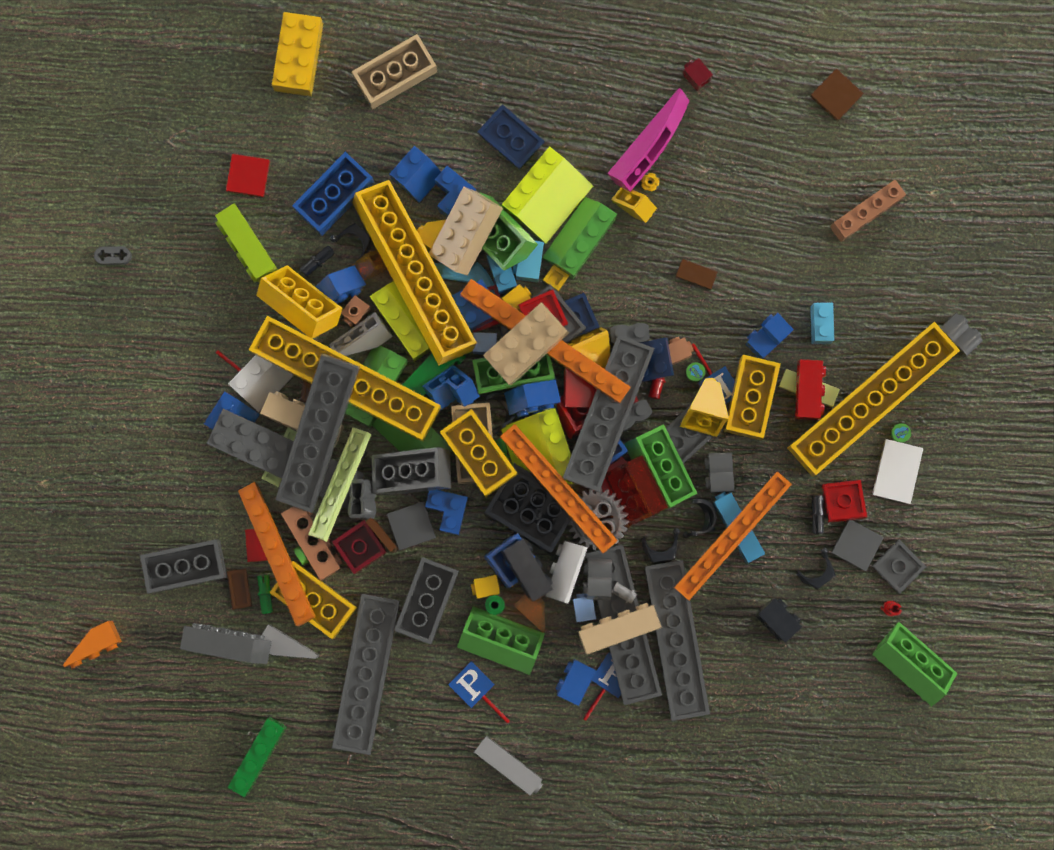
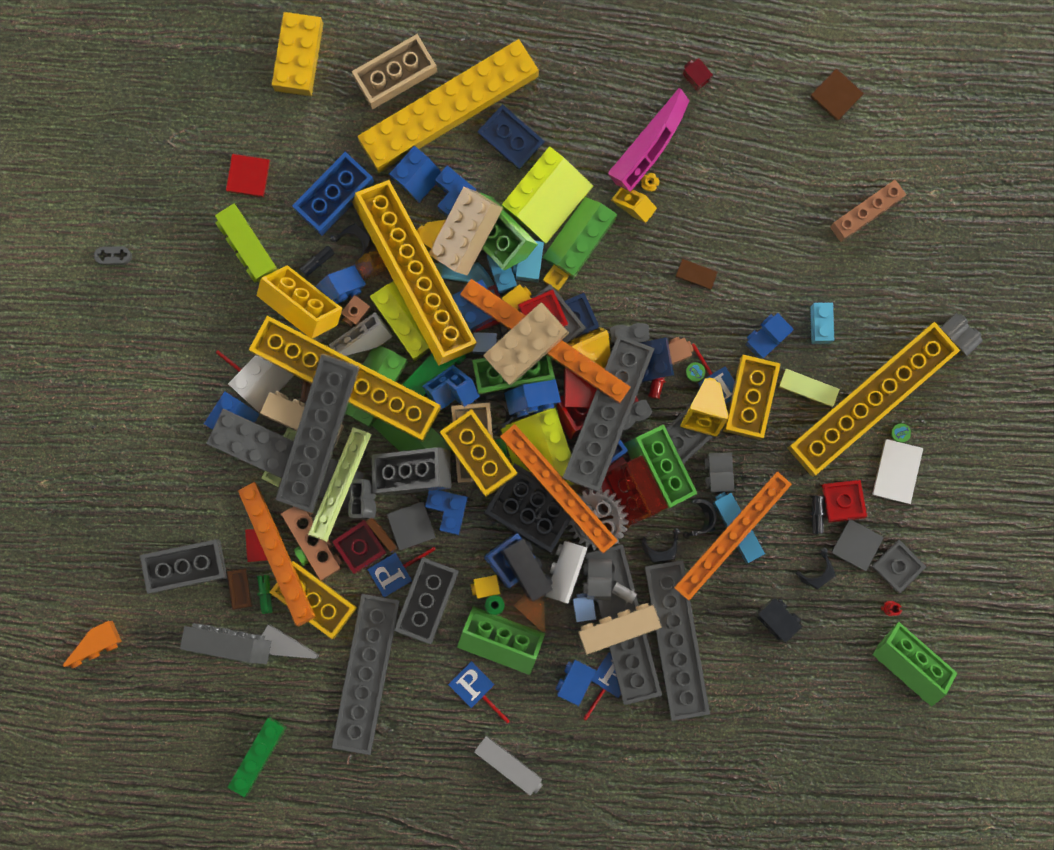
red brick [795,359,826,420] -> none
none -> yellow brick [357,39,539,173]
none -> blue piece [367,547,436,597]

